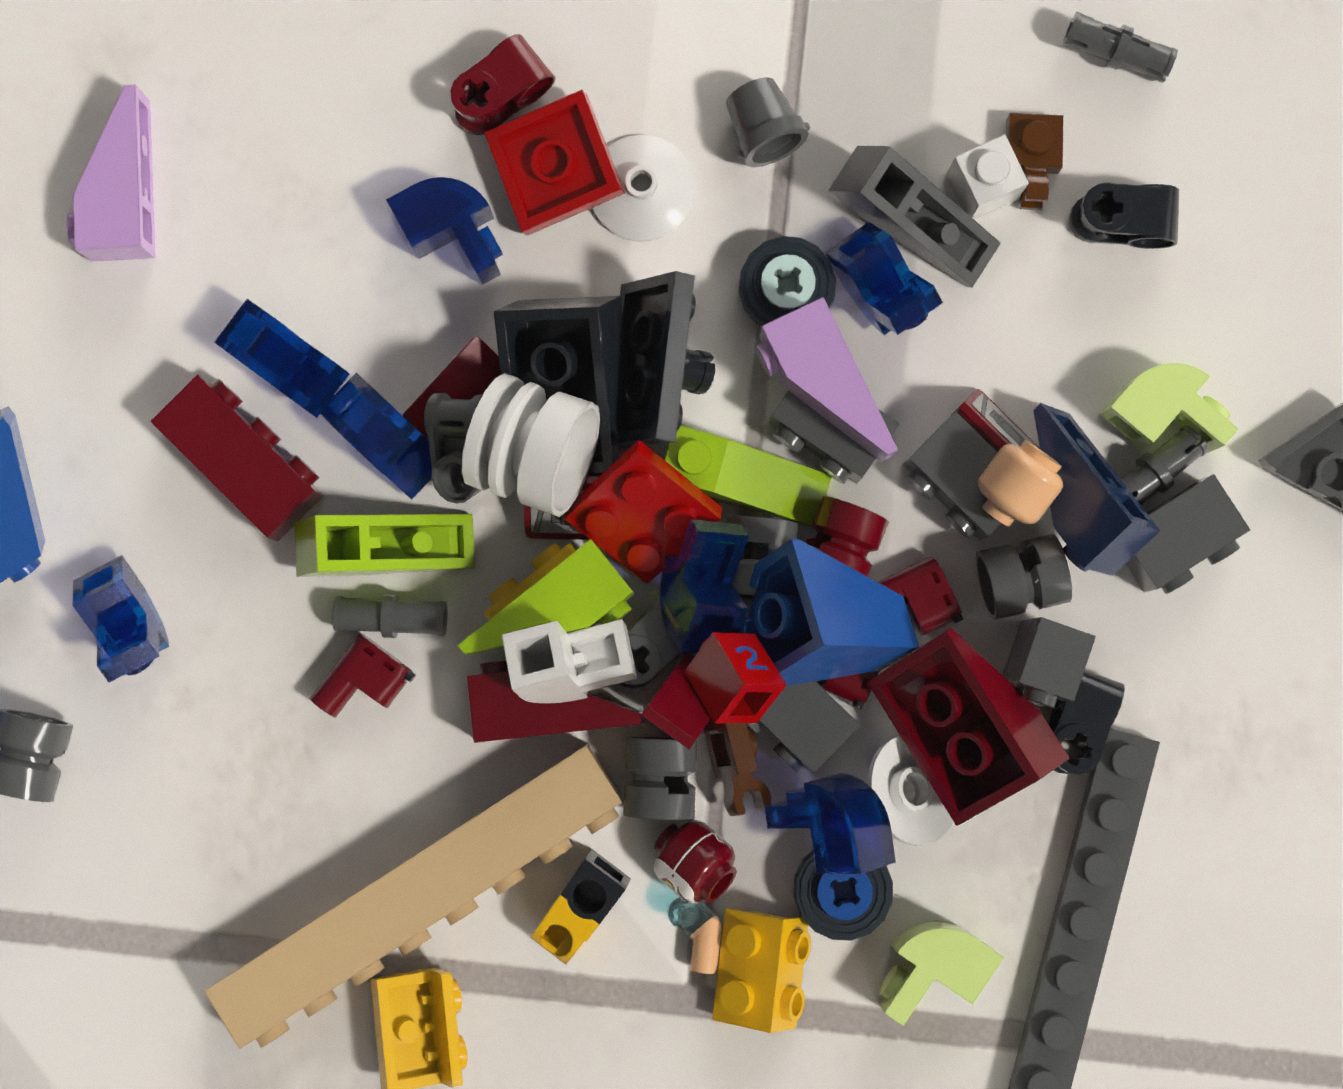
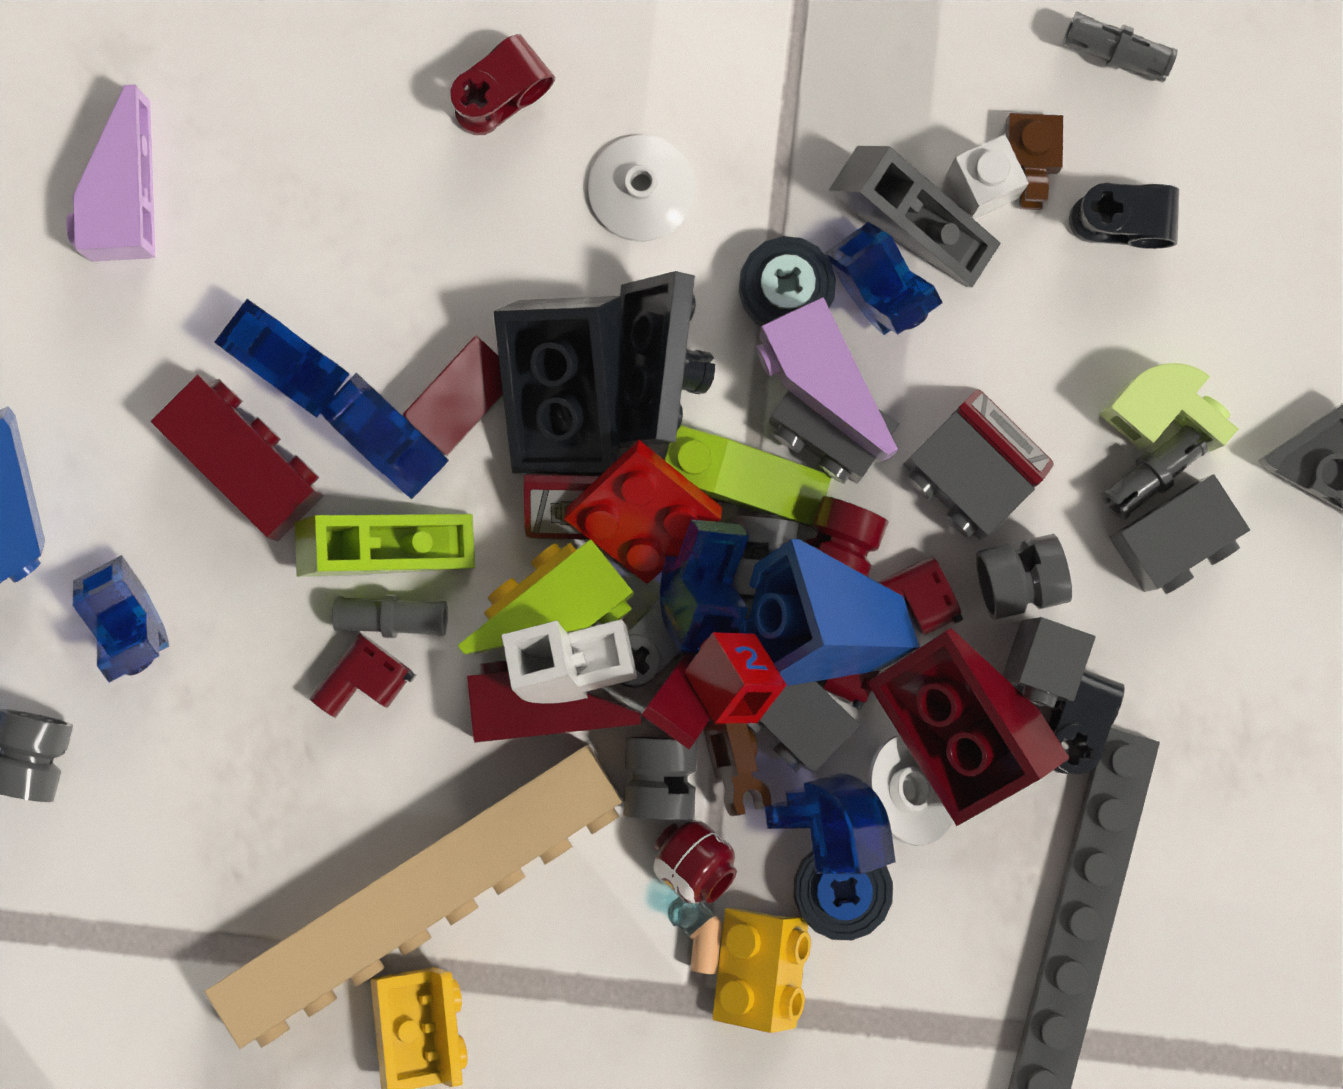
clear blue brick [386,177,503,285] -> none
dark grey piece [424,393,483,504] -> none
white wheel [462,373,600,517] -> none
red plate [484,90,625,236] -> none
leg [530,849,631,965] -> none
dark grey piece [726,77,810,168] -> none
yellowish green brick [878,921,1004,1026] -> none
light nougat head [978,440,1063,527] -> none
dark blue slope [1033,403,1160,576] -> none

